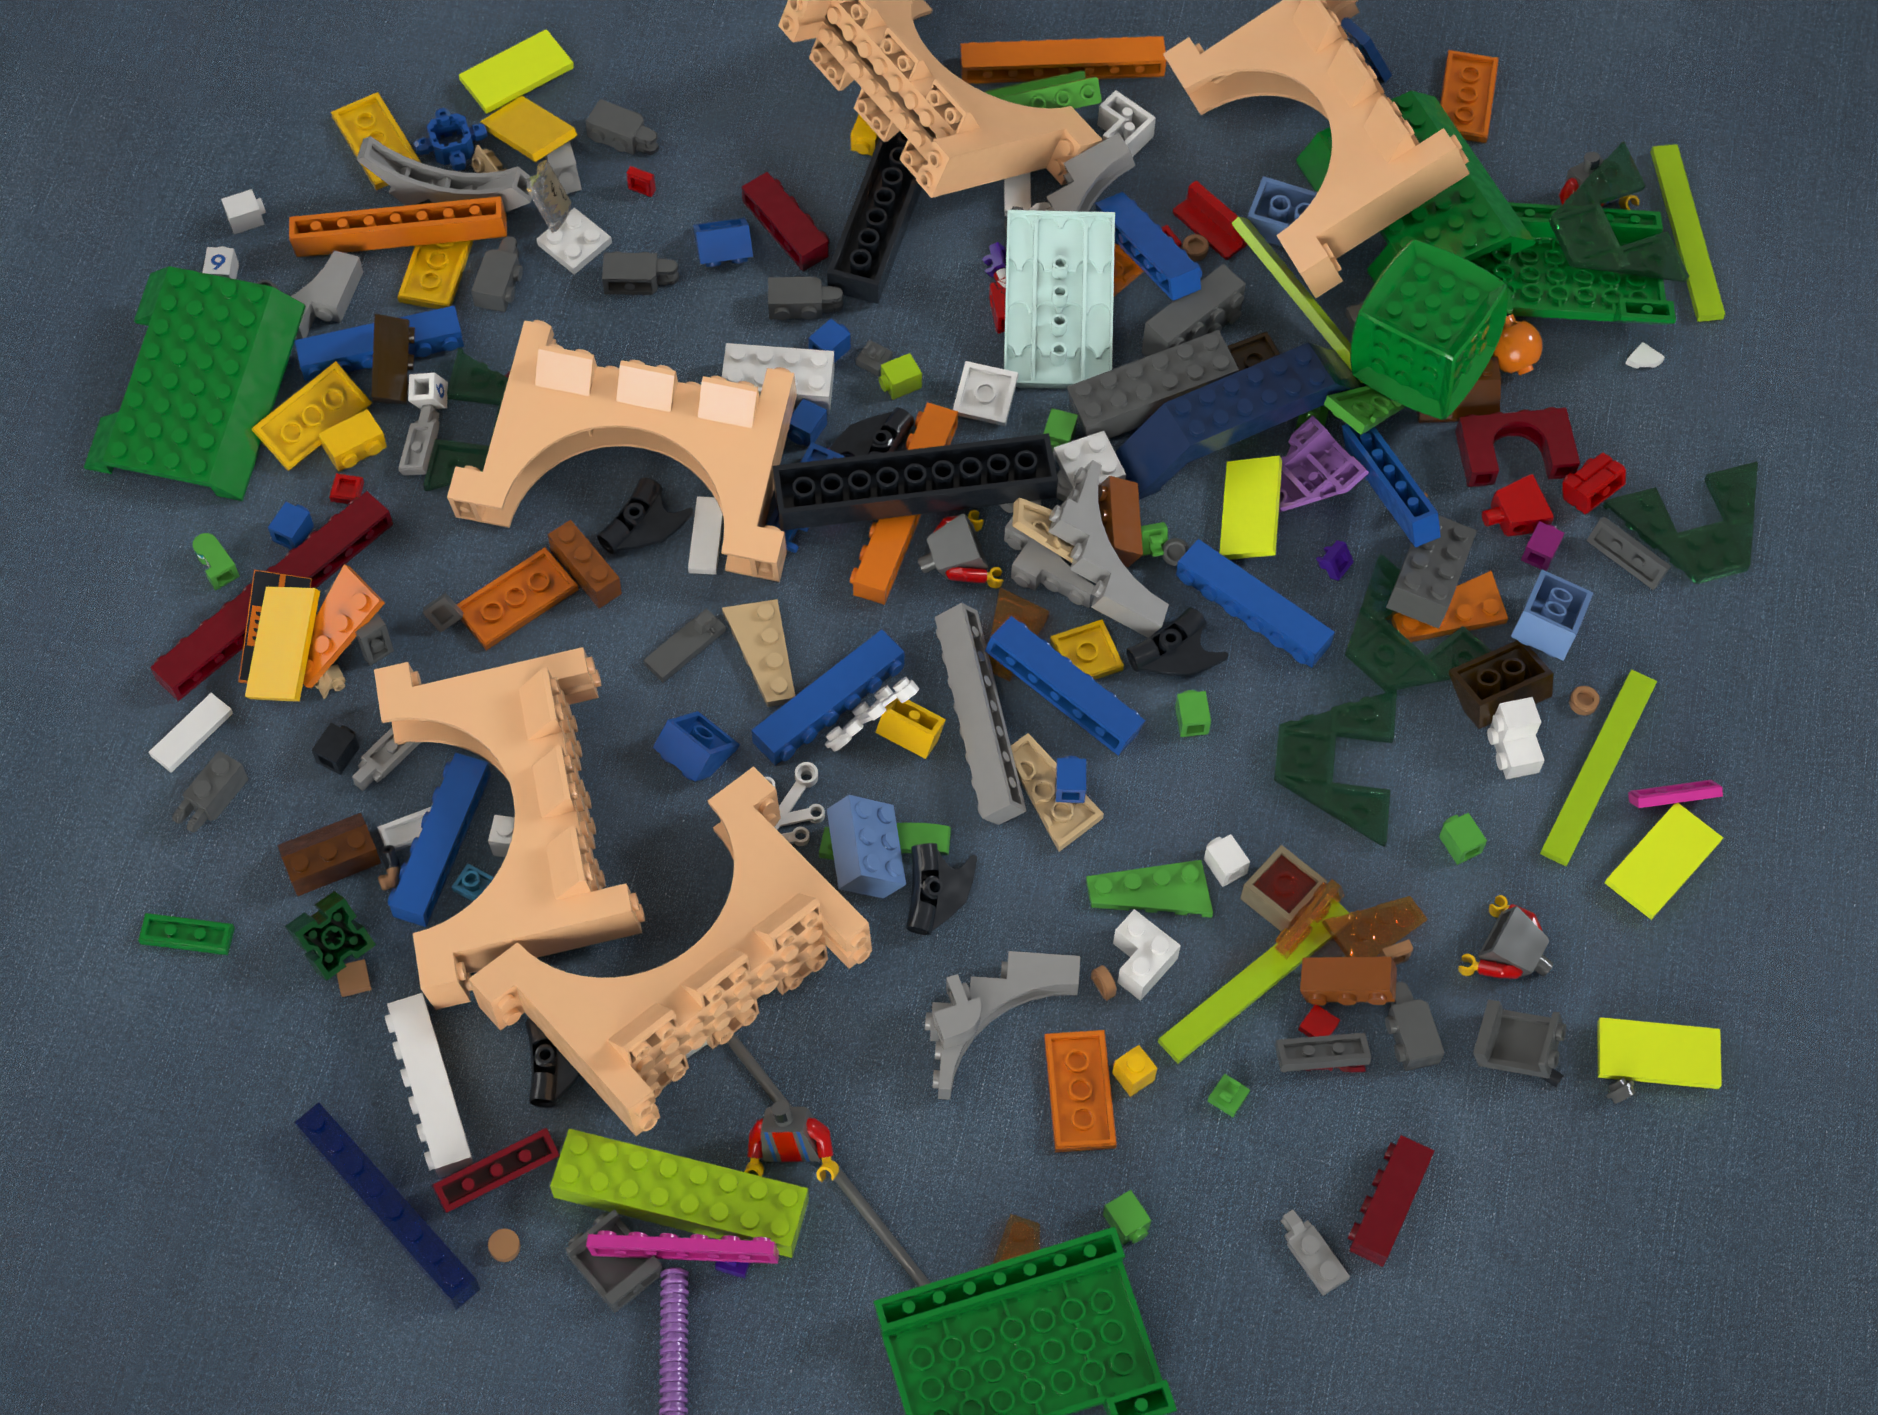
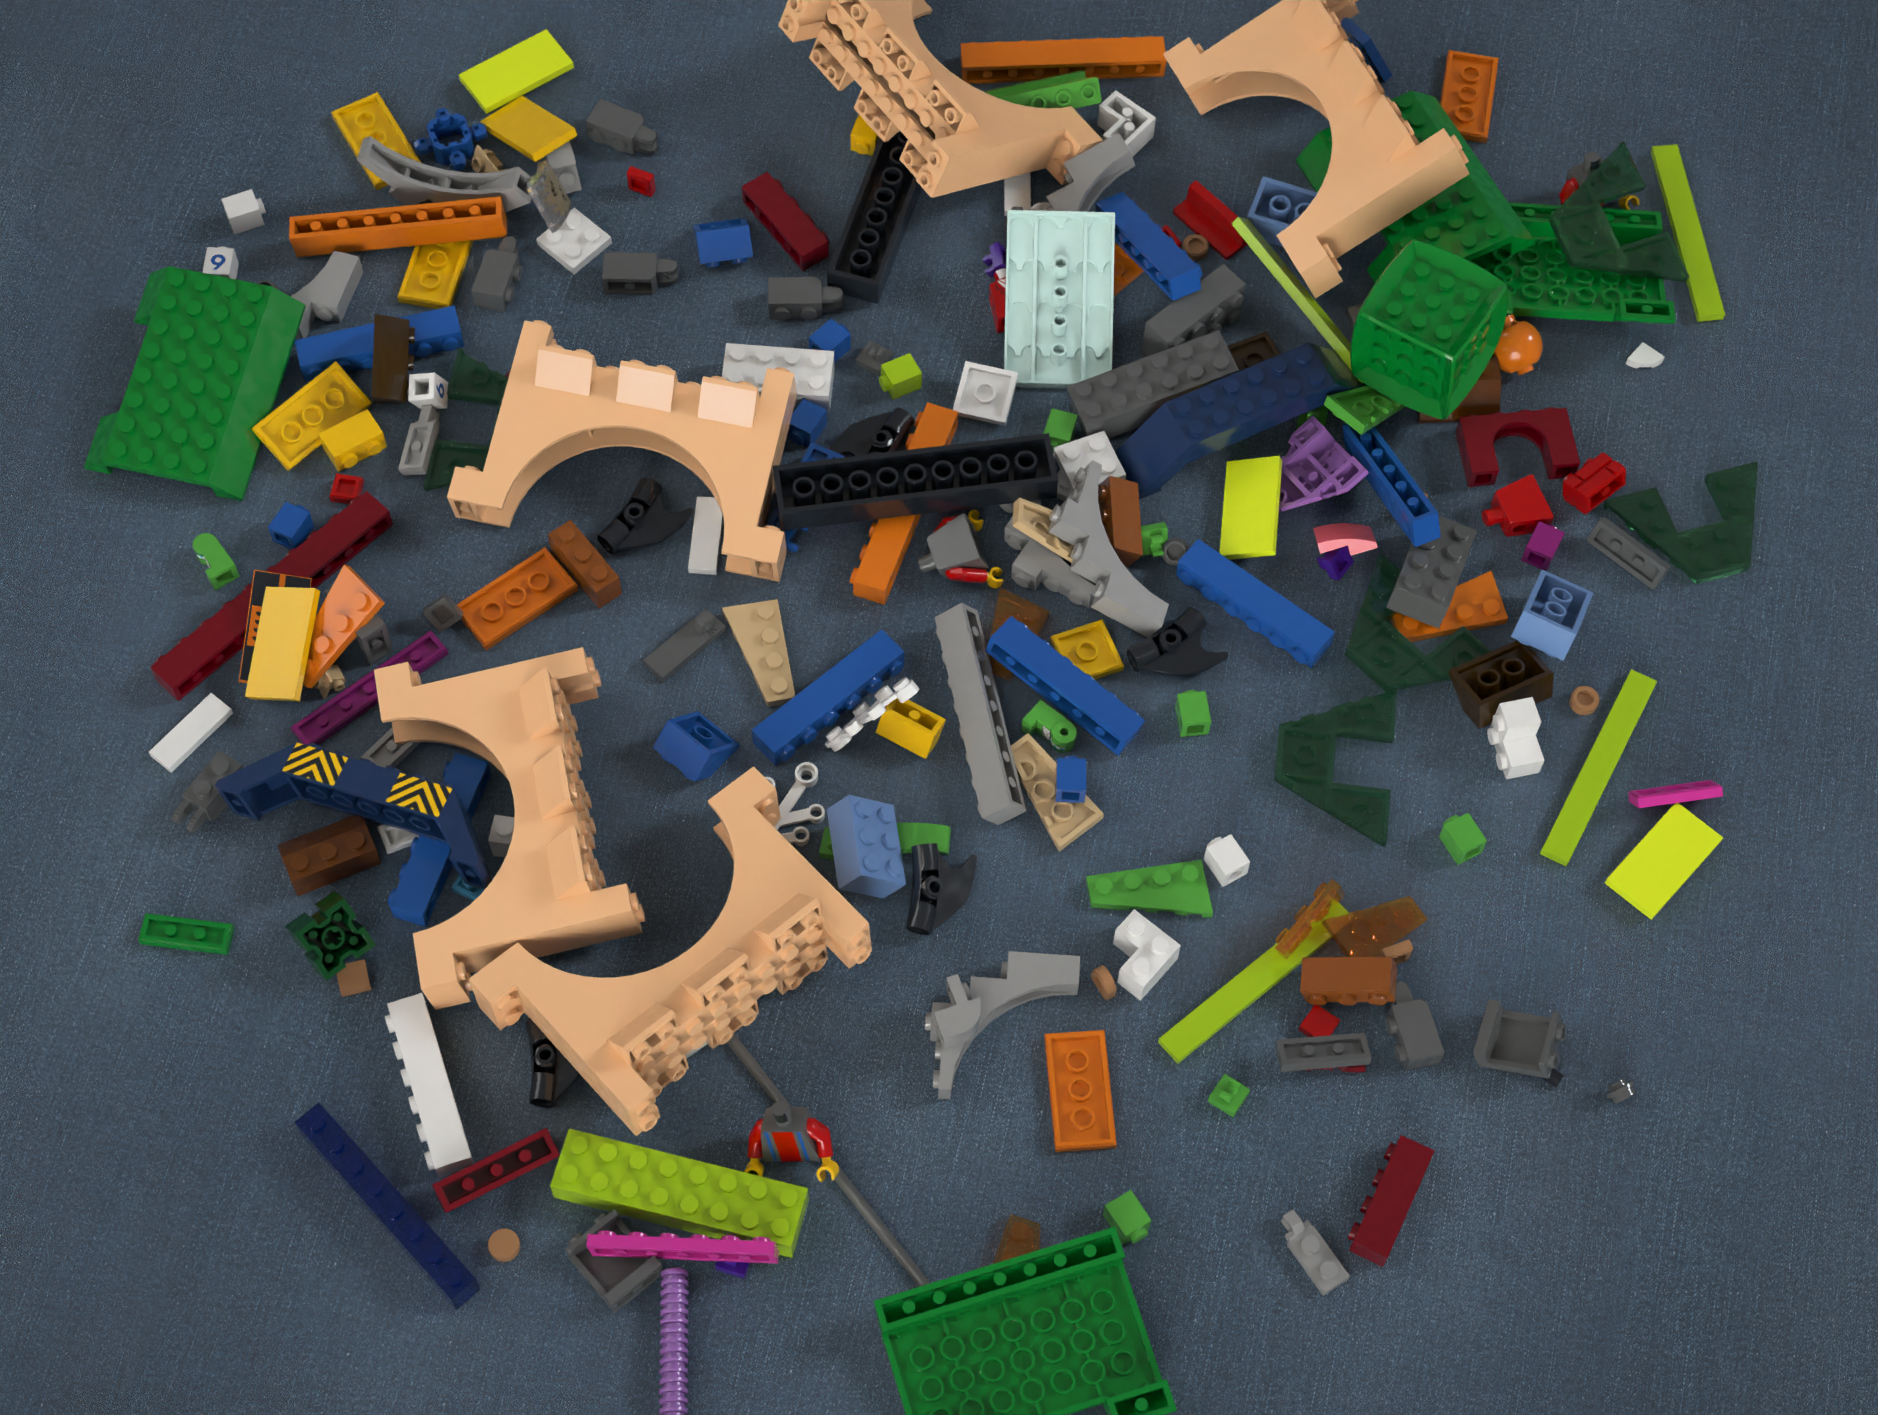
black brick [312,723,360,775] -> none
arm [378,845,400,891] -> none
yellow brick [1112,1045,1157,1097] -> none
piece [1240,845,1327,935] -> none
dark grey torso [1458,895,1553,979] -> none
neon yellow tile [1597,1017,1722,1089] -> none
none -> dark blue slope [214,742,492,890]
none -> magenta tile [290,630,449,745]
none -> bright green leg [1021,699,1077,753]
none -> coral slope [1313,523,1378,556]

